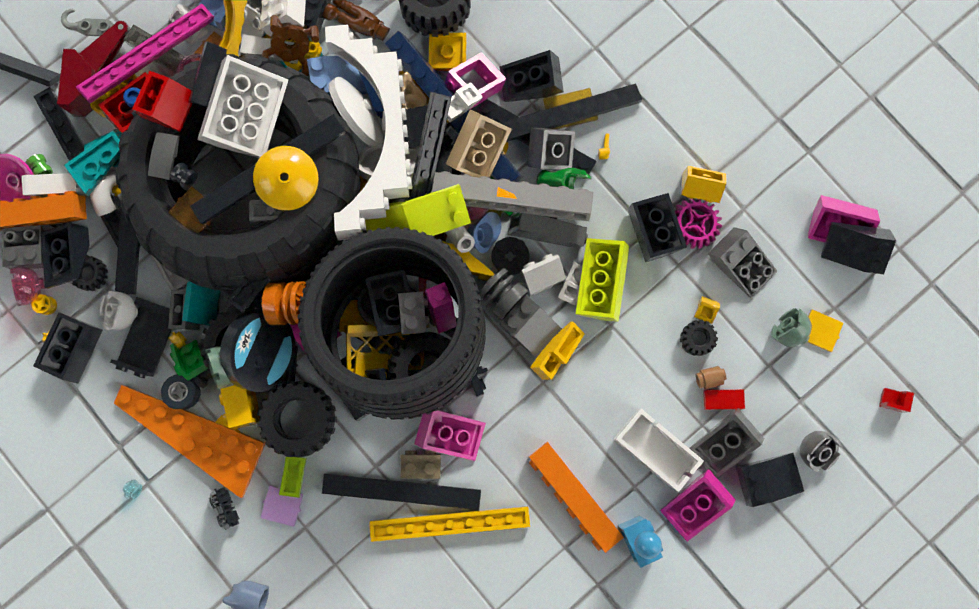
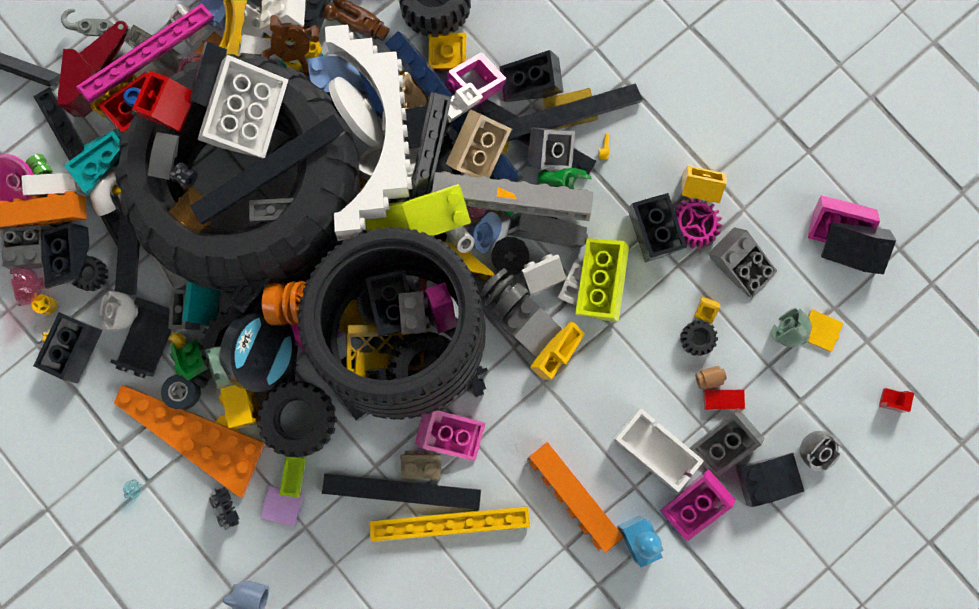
yellow dish [253,146,319,211] -> none

